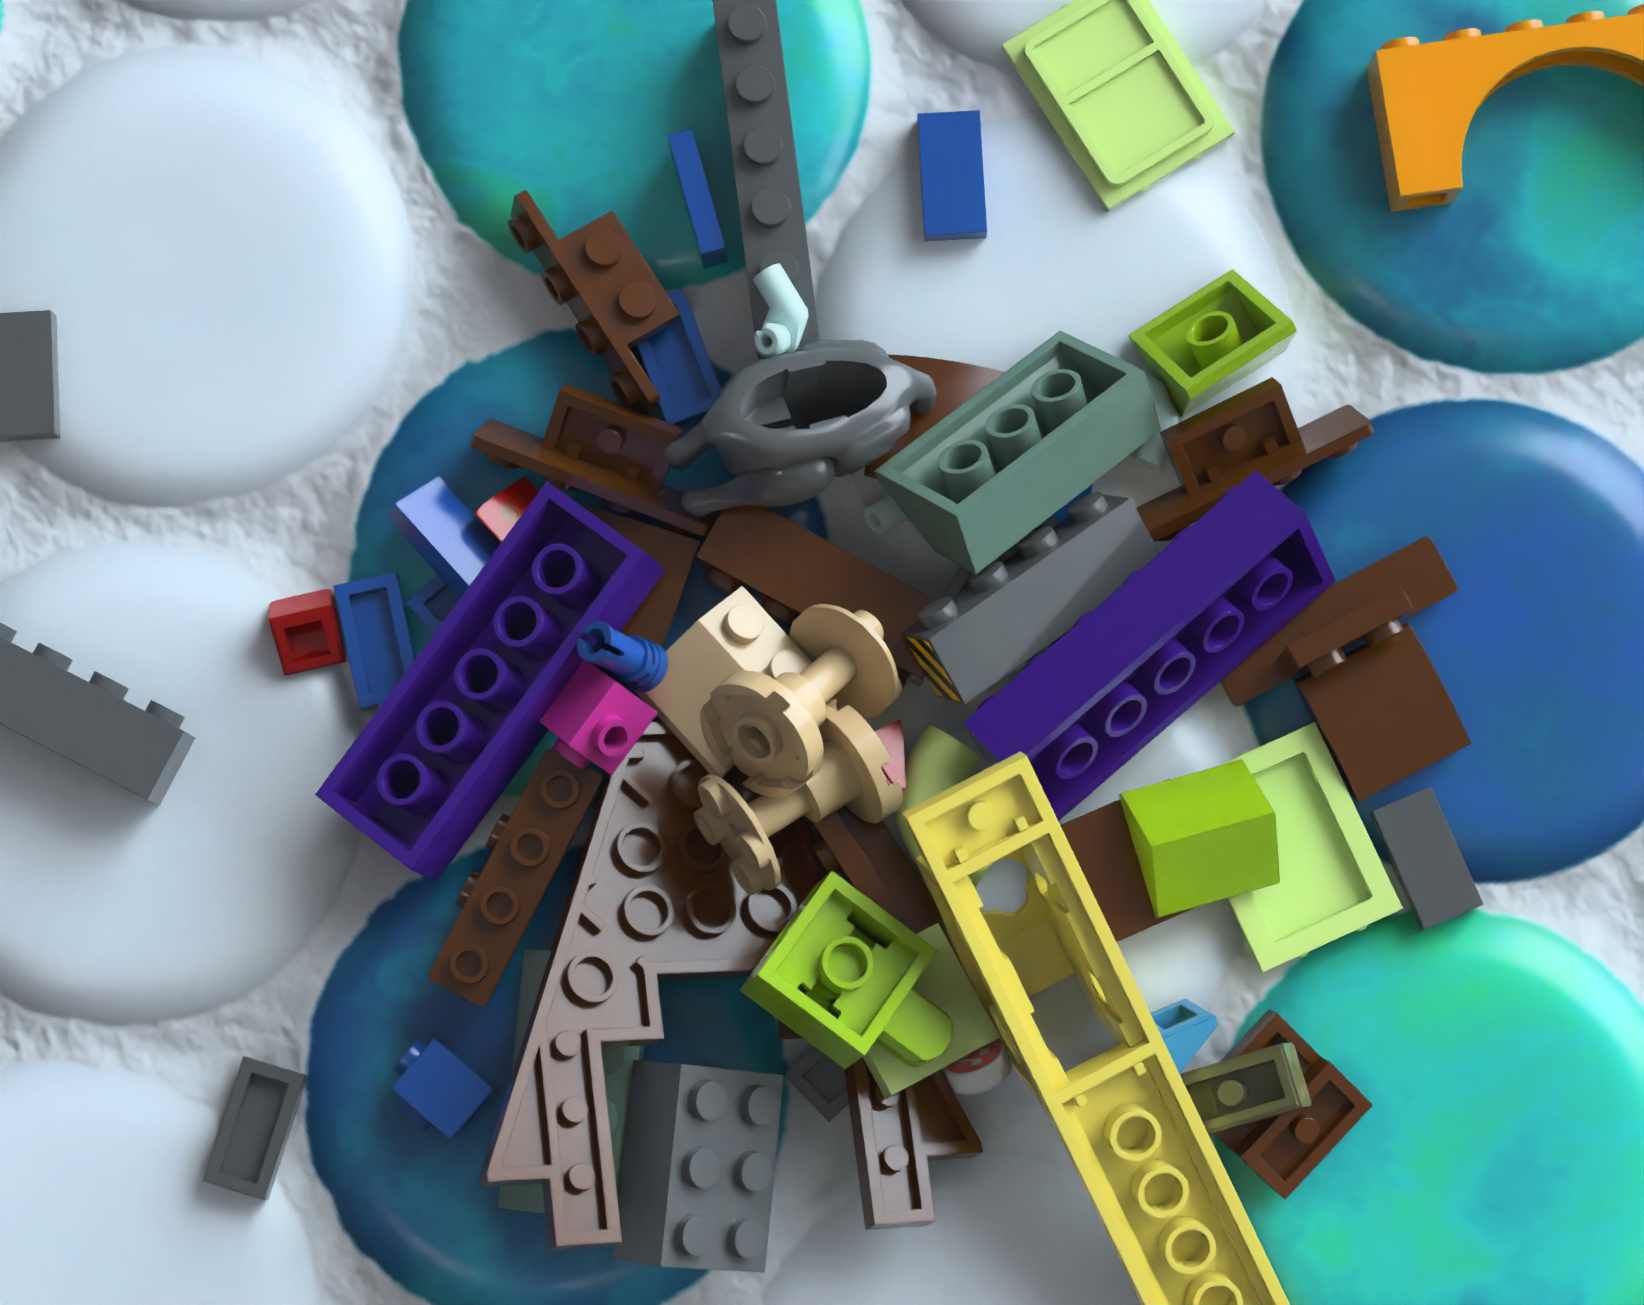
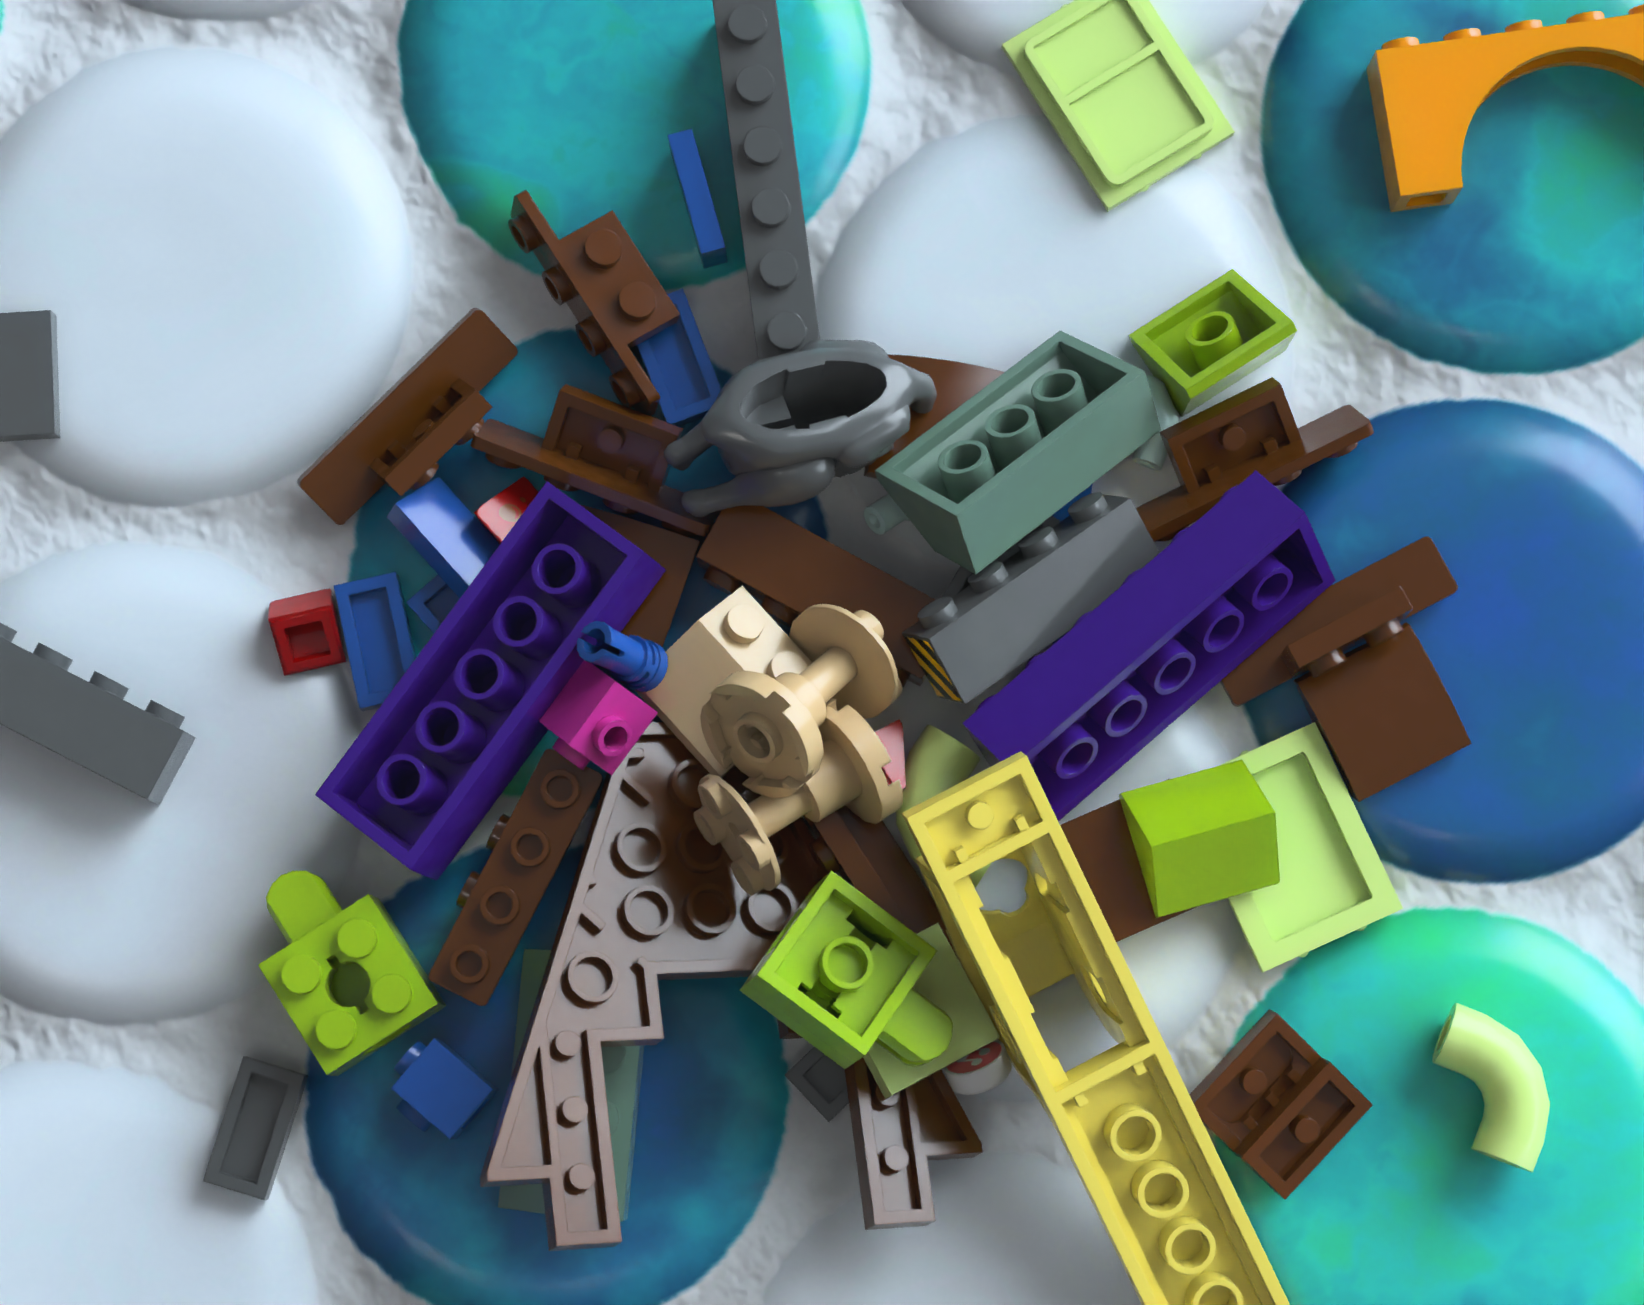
dark grey brick [613,1060,784,1273] -> none
light aqua arm [753,264,808,358] -> none
blue tile [917,110,987,242] -> none
dark azure slope [1150,998,1218,1074] -> none
olive slope [1180,1043,1311,1135] -> none
dark grey tile [1369,787,1484,931] -> none
none -> lime brick [258,871,446,1076]
none -> reddish brown bracket [297,308,518,525]
none -> yellowish green cylinder [1432,1003,1550,1173]

